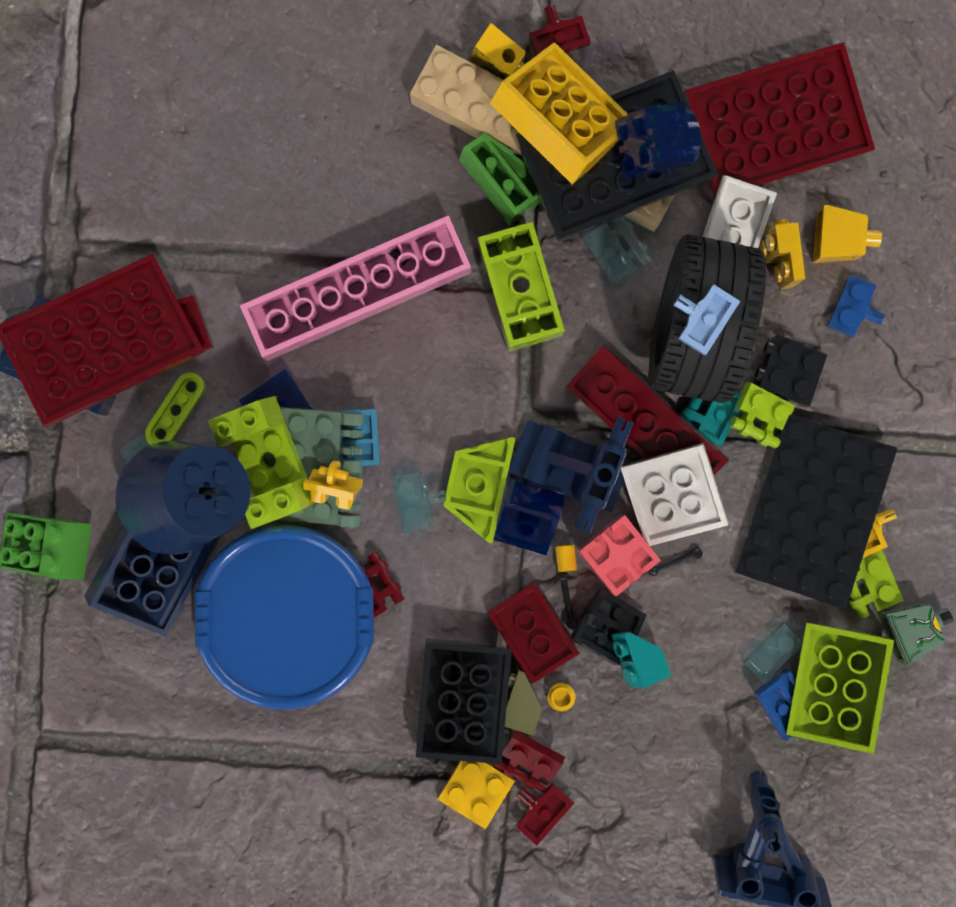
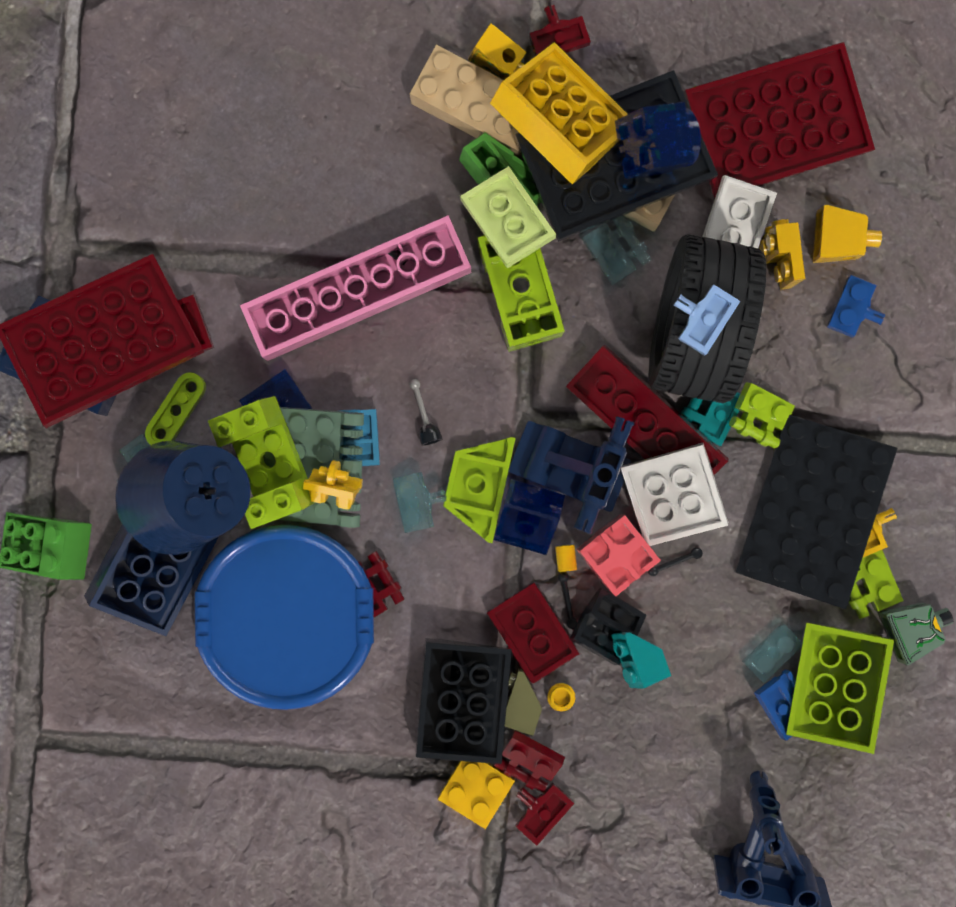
black plate [754,335,828,407] -> none
none -> hinge [409,379,443,446]
none -> yellowish green plate [460,166,556,268]

